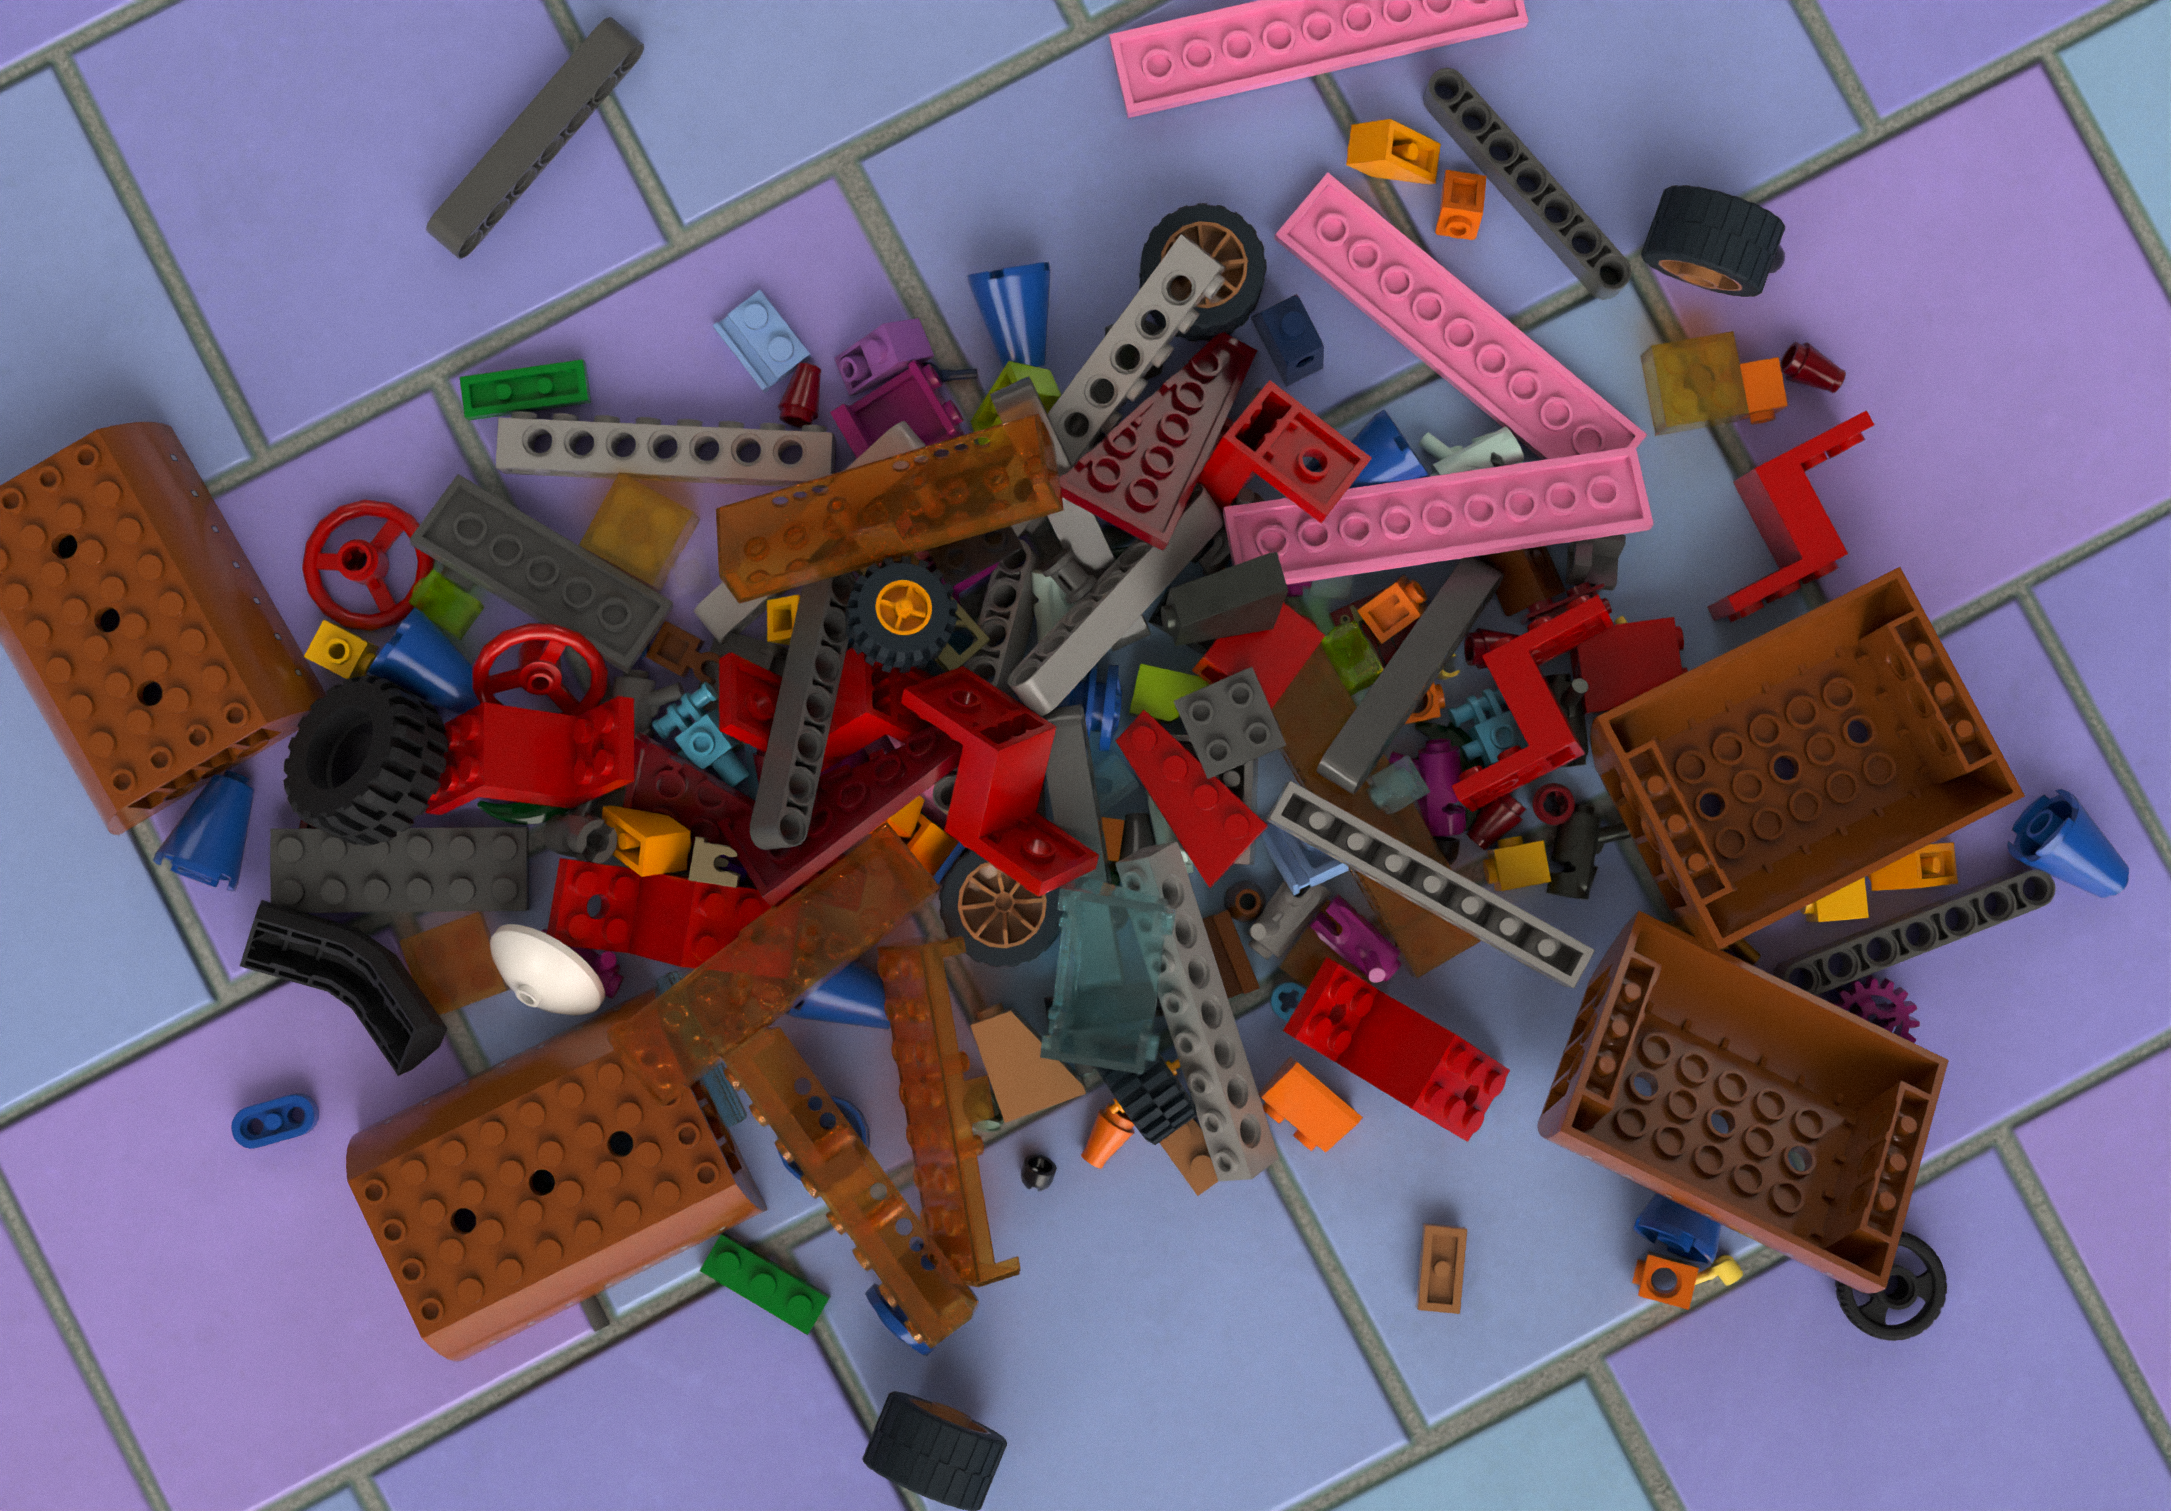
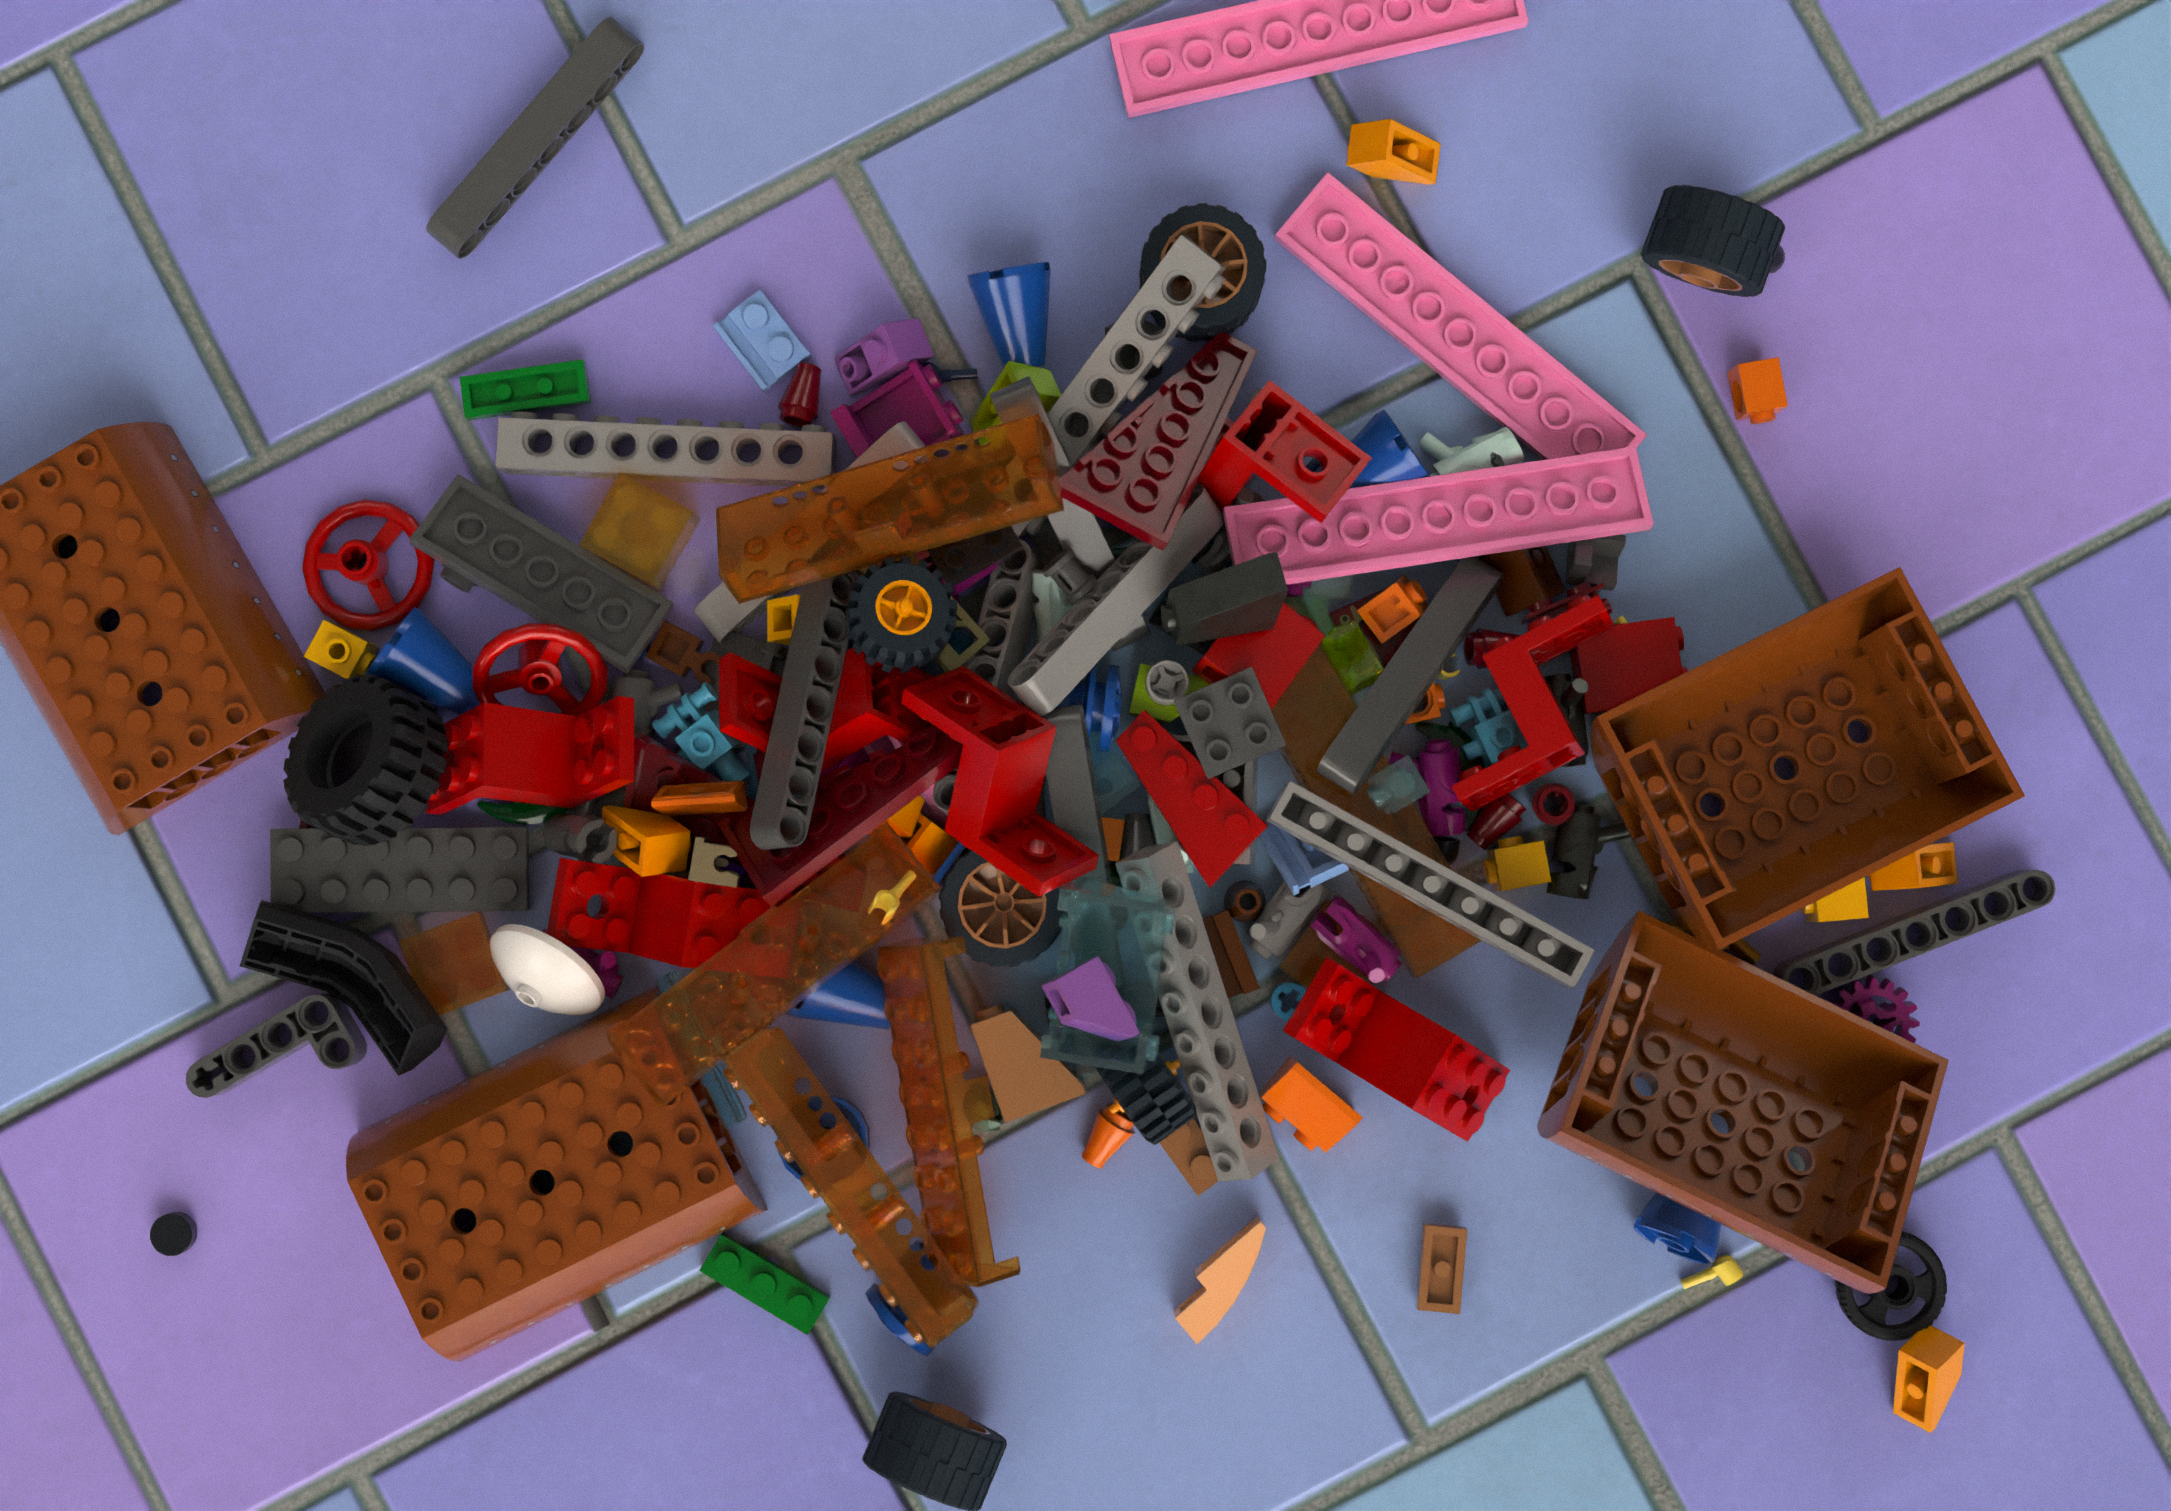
blue cone [153,770,255,891] -> none
blue plate [231,1093,319,1149] -> none
clear neon green bracket [409,569,485,640] -> none
black hinge [1021,1154,1057,1191] -> none
dark blue torso [1251,294,1324,387] -> none
dark grey beam [1423,68,1632,300] -> none
orange bracket [1435,170,1487,240] -> none
orange brick [1632,1251,1699,1310] -> none
clear yellow brick [1640,331,1749,436] -> none
red bracket [1707,410,1874,623] -> none
dark red cone [1780,342,1846,393] -> none
blue cone [2007,789,2129,898] -> none
none -> black tile [150,1212,197,1256]
none -> dark grey beam [186,993,367,1098]
none -> orange slope [651,780,748,816]
none -> light yellow hand [868,870,917,925]
none -> medium lavender slope [1041,956,1140,1042]
none -> light grey wheel [1145,660,1189,706]
none -> light nougat slope [1173,1216,1266,1344]
none -> light orange slope [1893,1325,1965,1433]

